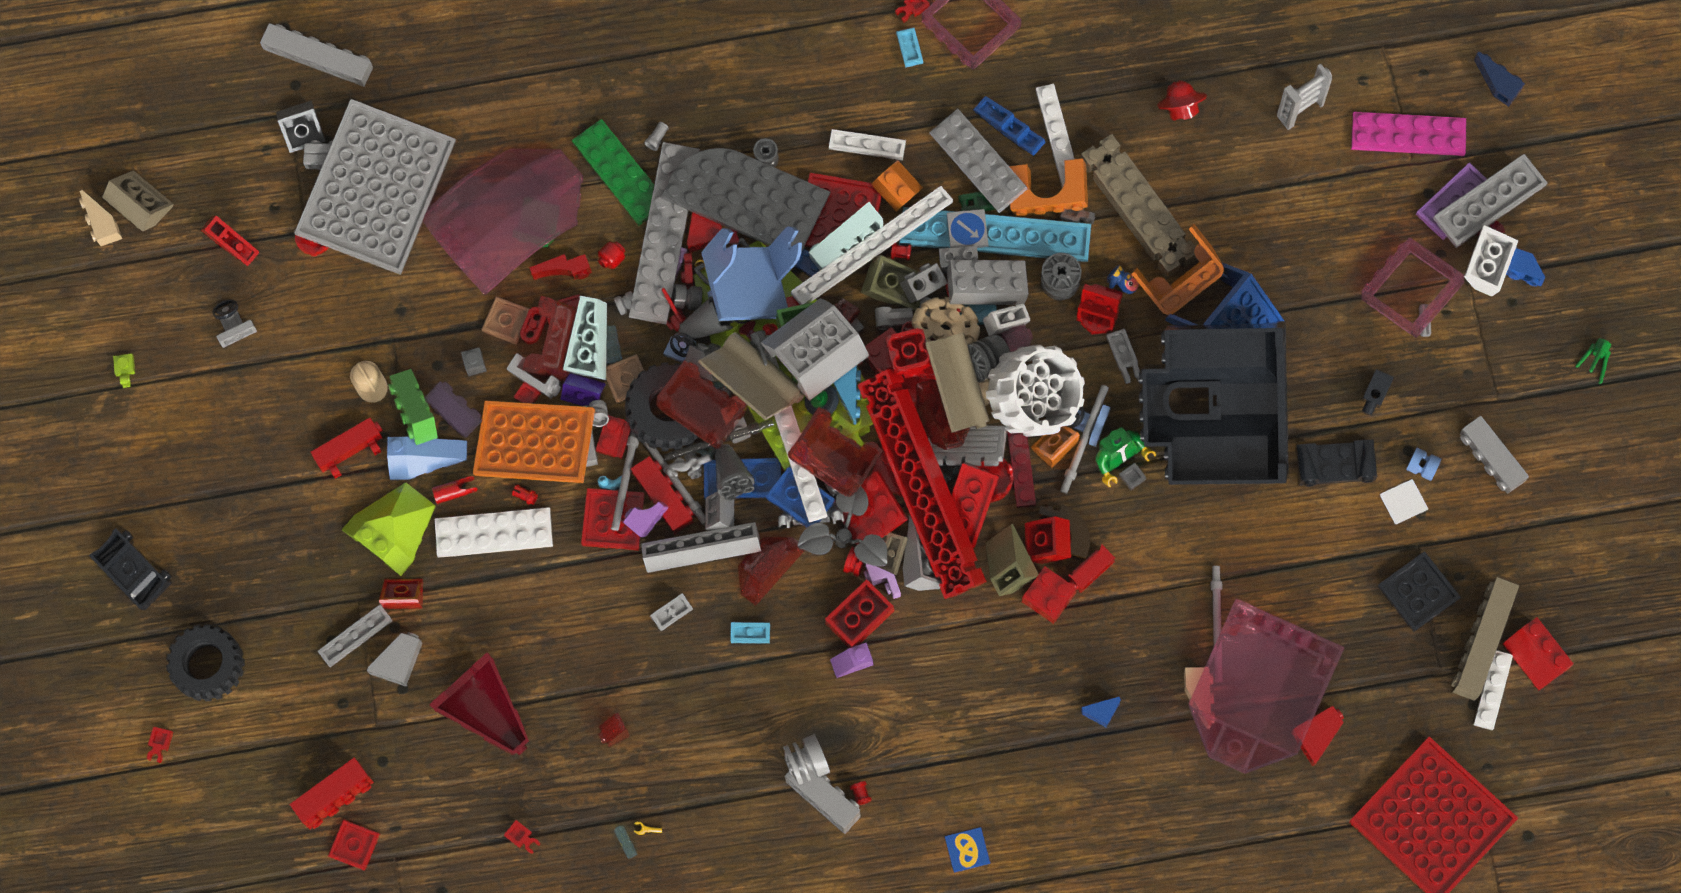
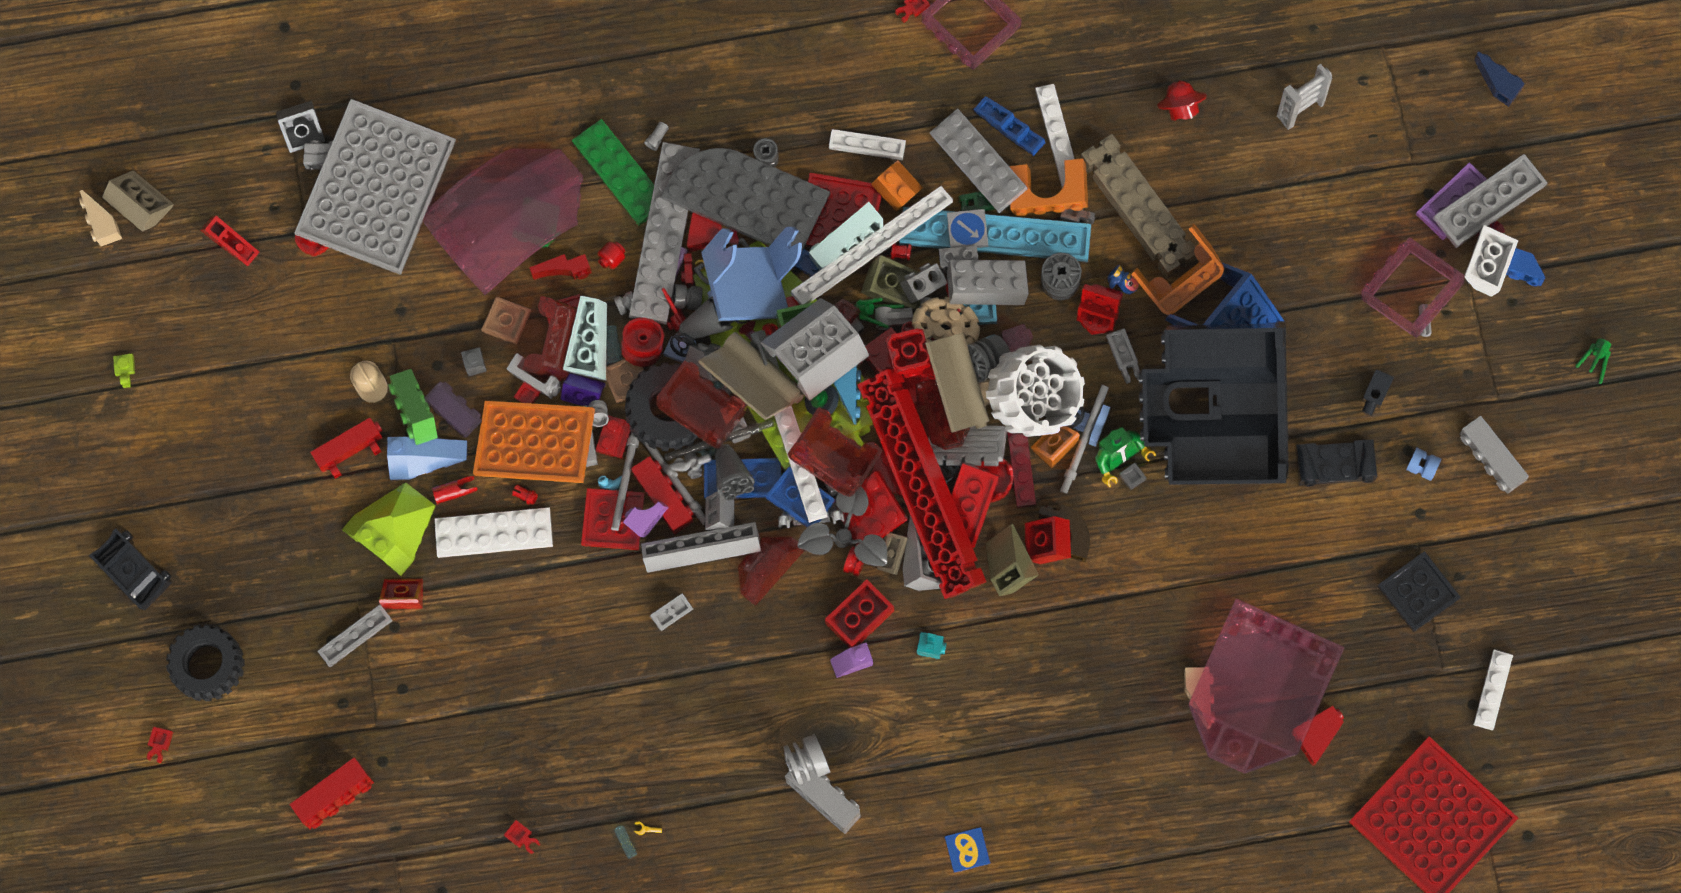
light grey piece [212,299,257,348] -> none
light grey brick [260,23,373,87] -> none
red tile [328,820,380,871] -> none
light grey slope [367,632,422,686] -> none
dark red cone [429,652,529,755] -> none
red plate [520,307,547,344] -> none
clear red slope [598,713,630,747] -> none
medium azure plate [731,622,770,643] -> none
red bush [849,781,872,806] -> none
lavender slope [863,564,901,599] -> none
medium azure plate [896,28,923,68] -> none
white brick [983,304,1030,336] -> none
red brick [1022,566,1077,624] -> none
red window [1068,544,1115,593] -> none
blue slope [1081,697,1121,728] -> none
light grey bar [1211,566,1222,682] -> none
dark pink plate [1351,112,1466,156] -> none
white sticker [1380,479,1428,524] -> none
dark tan brick [1451,577,1519,701] -> none
red slope [1502,617,1574,691] -> none
none -> red wheel [621,318,664,367]
none -> green plant [855,297,904,328]
none -> teal brick [917,632,947,659]

